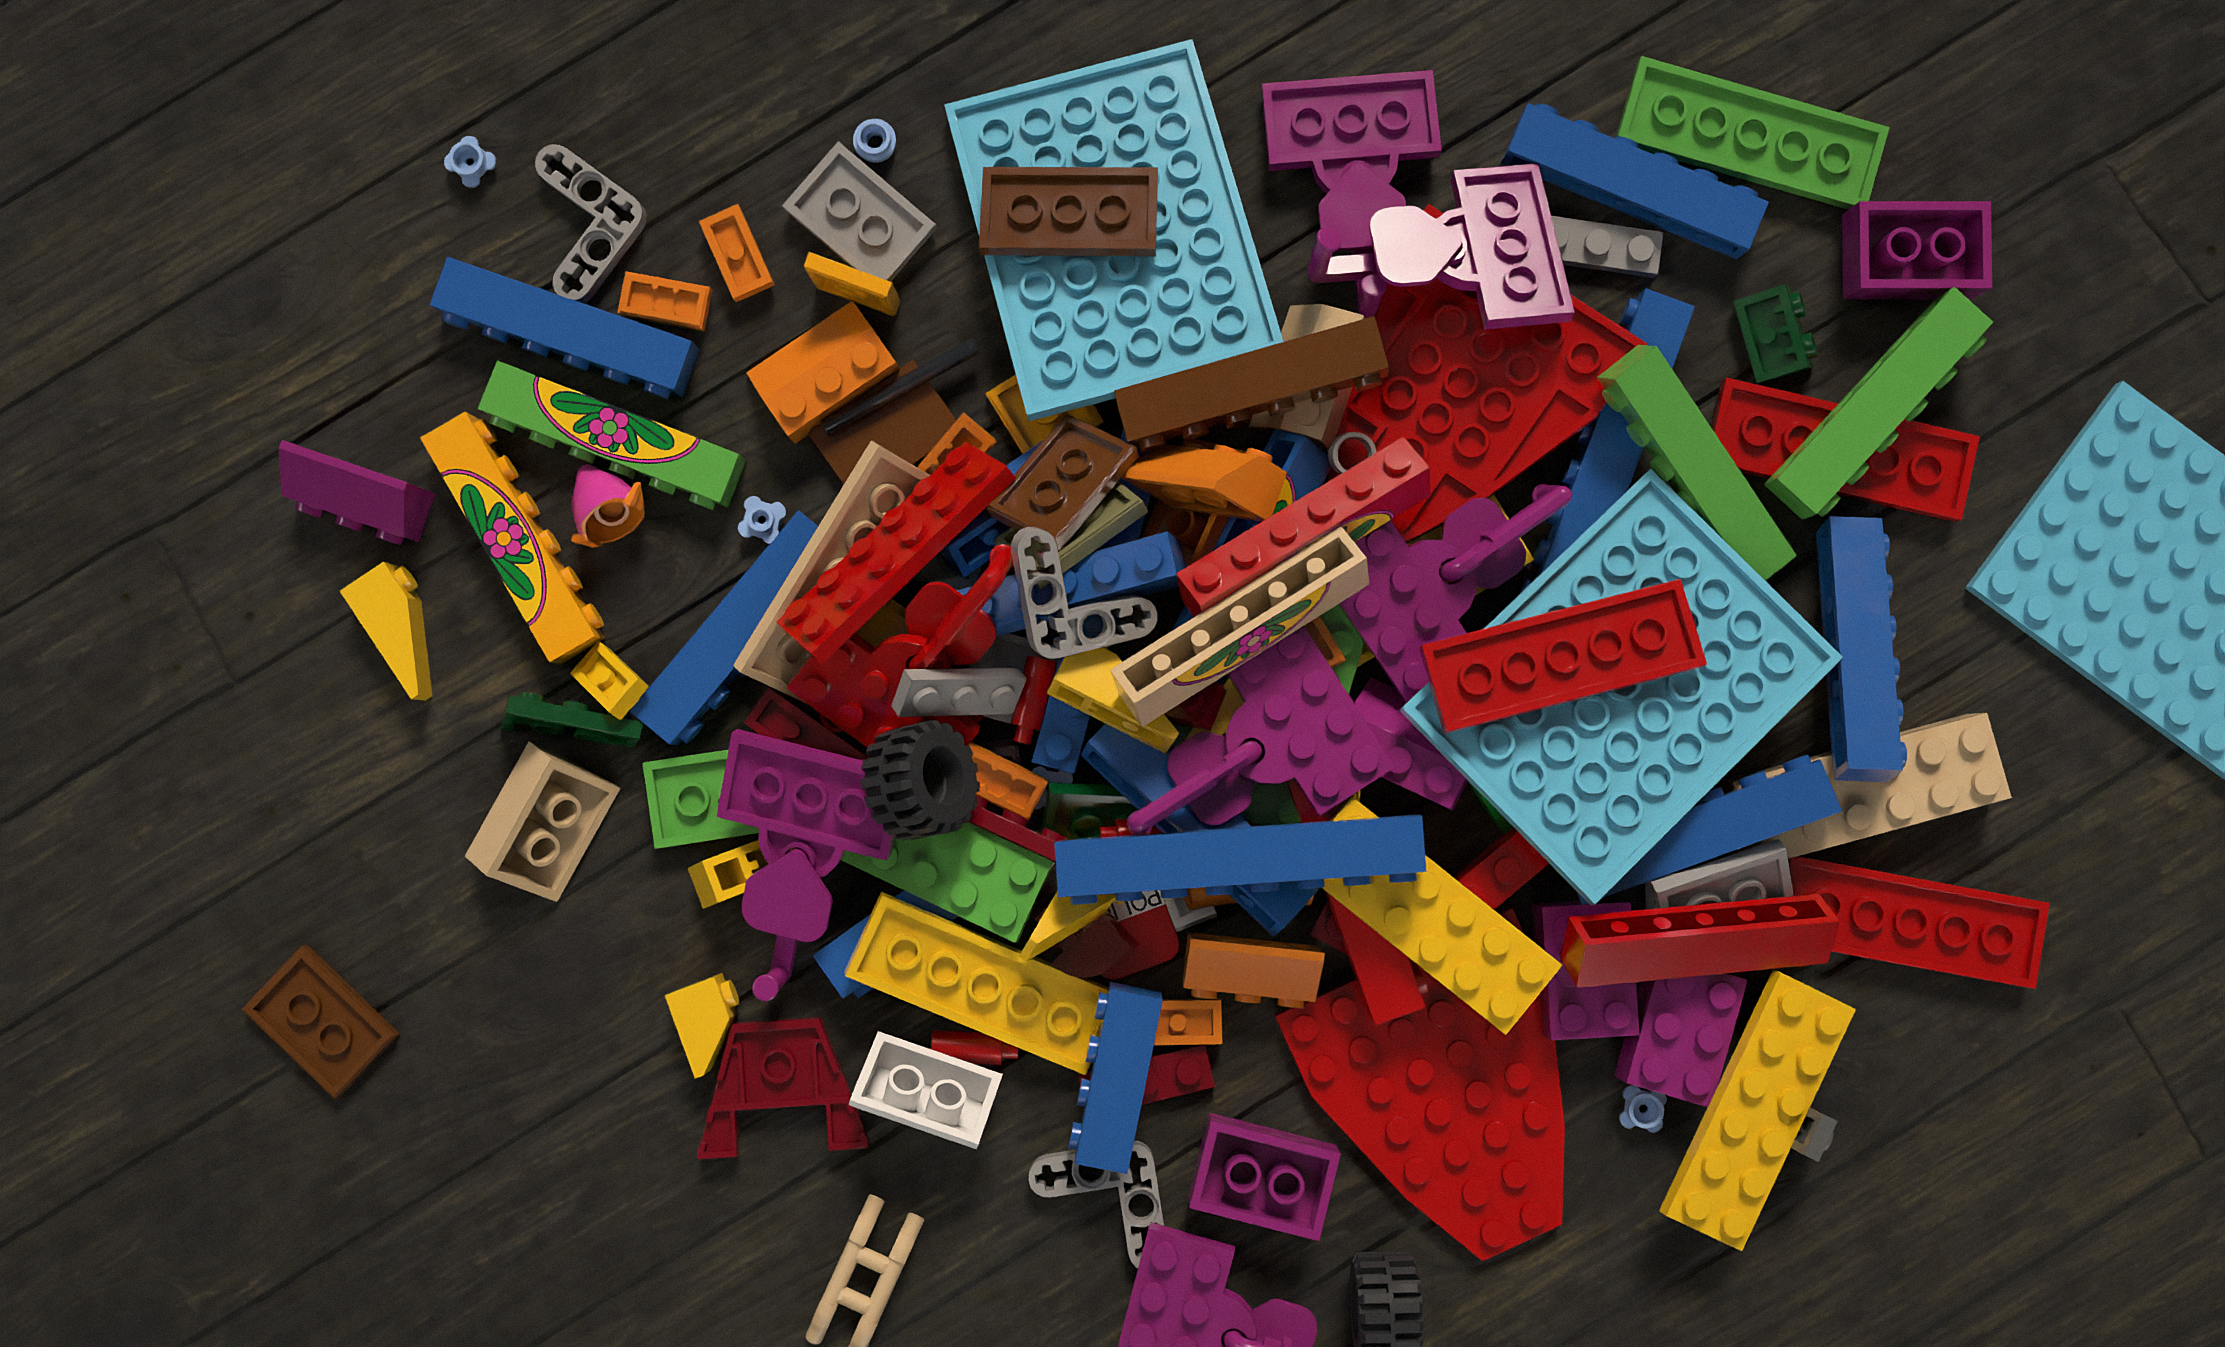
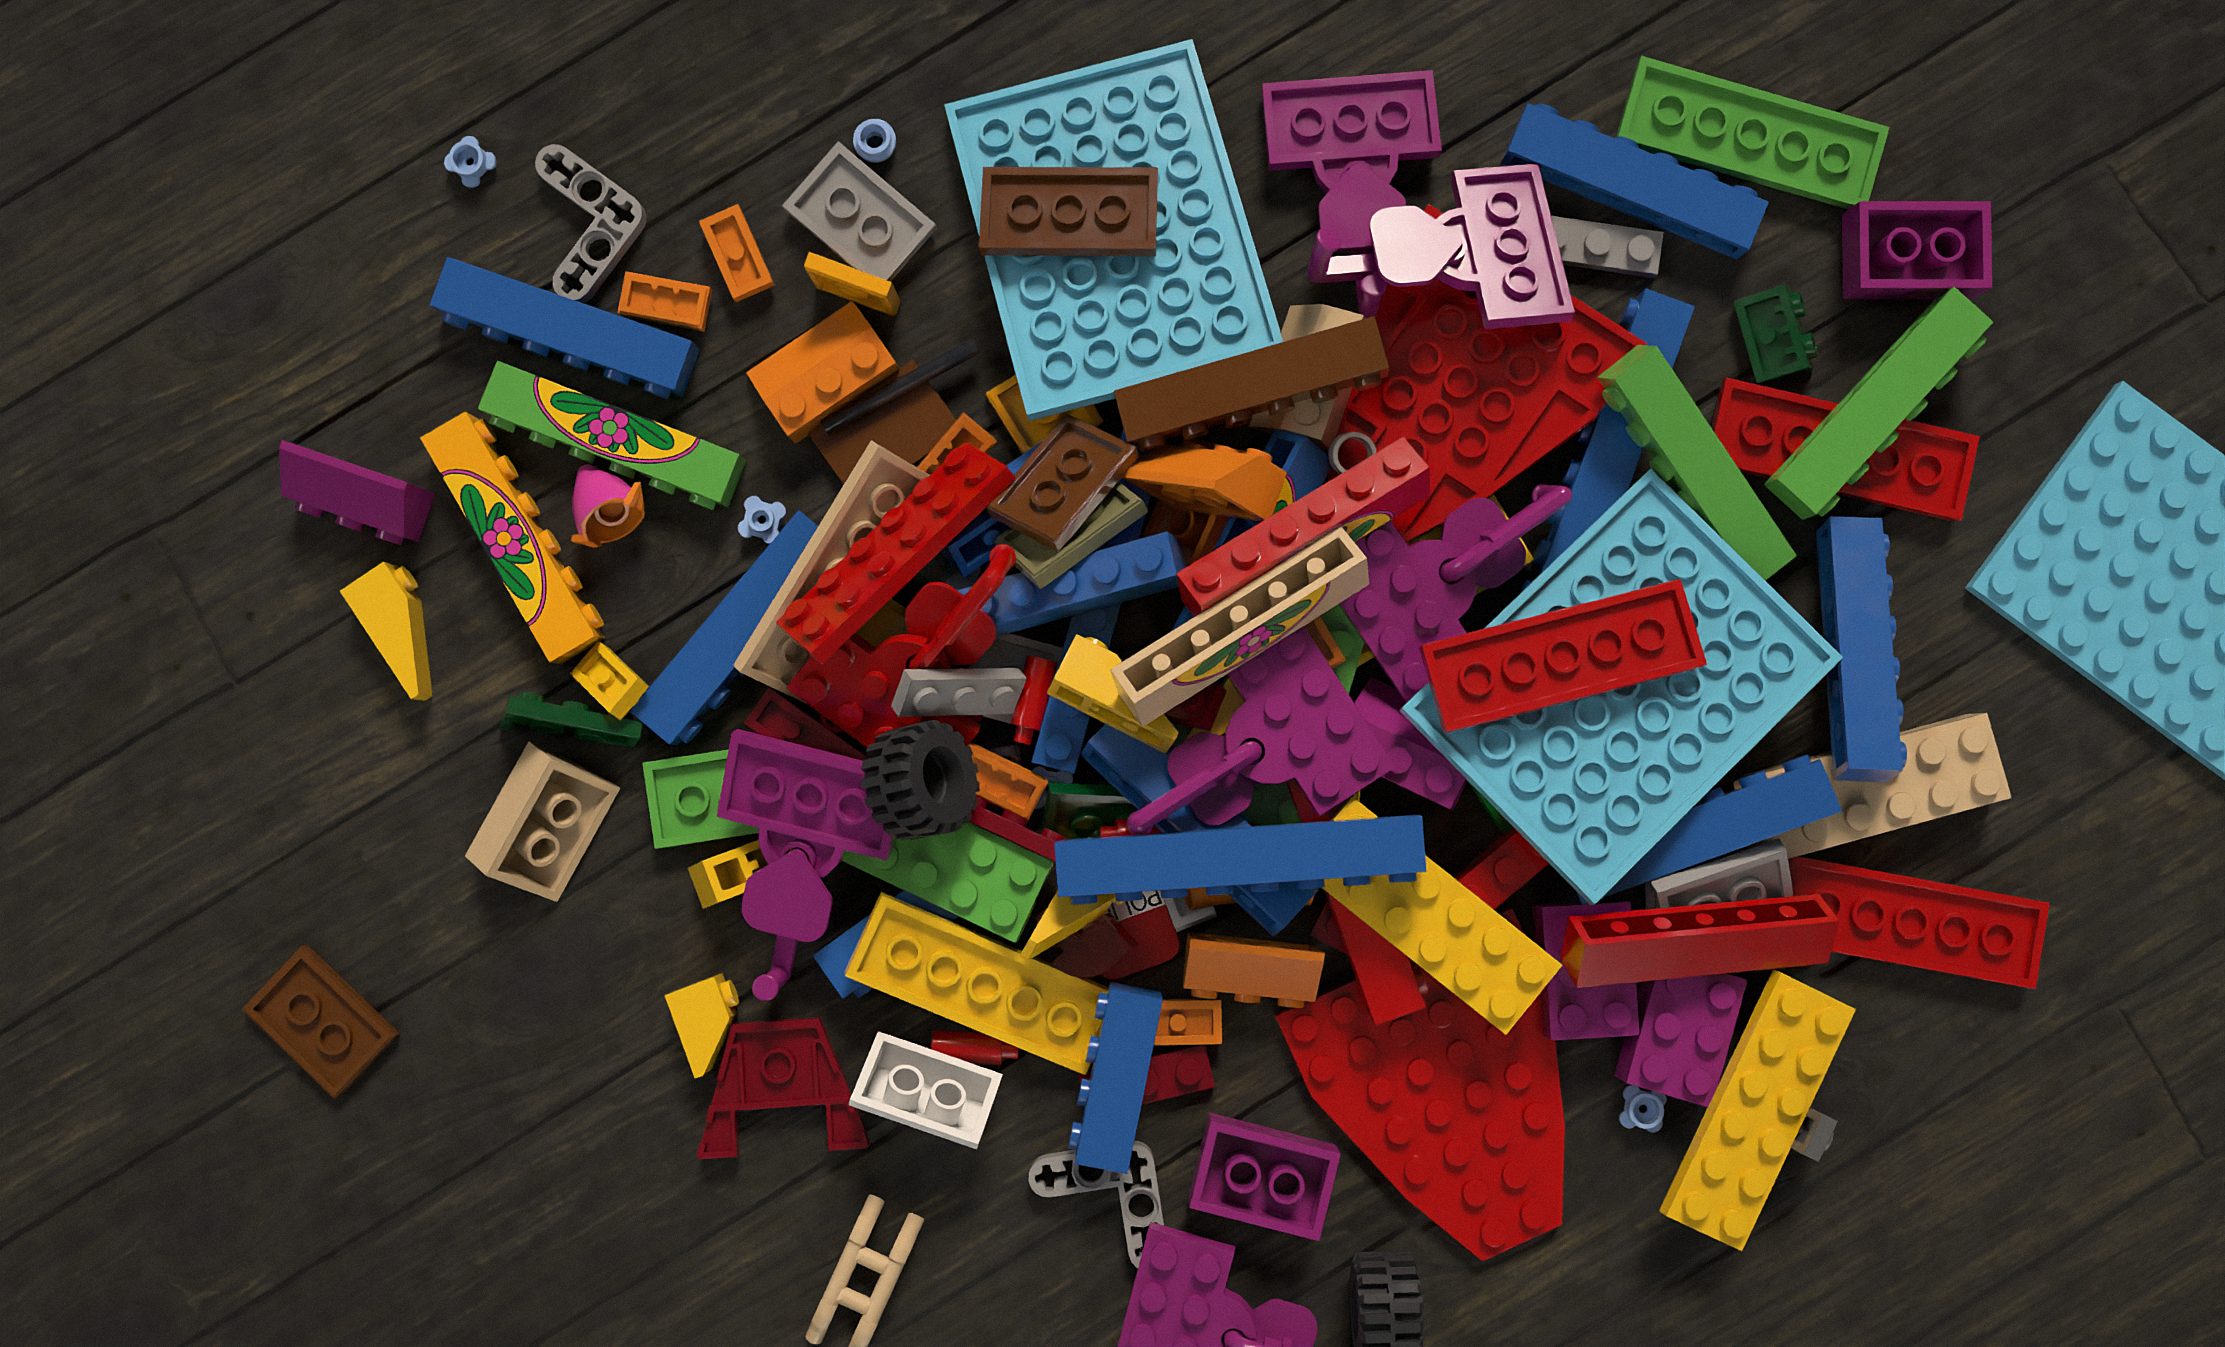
light grey beam [1011,527,1157,659] -> none

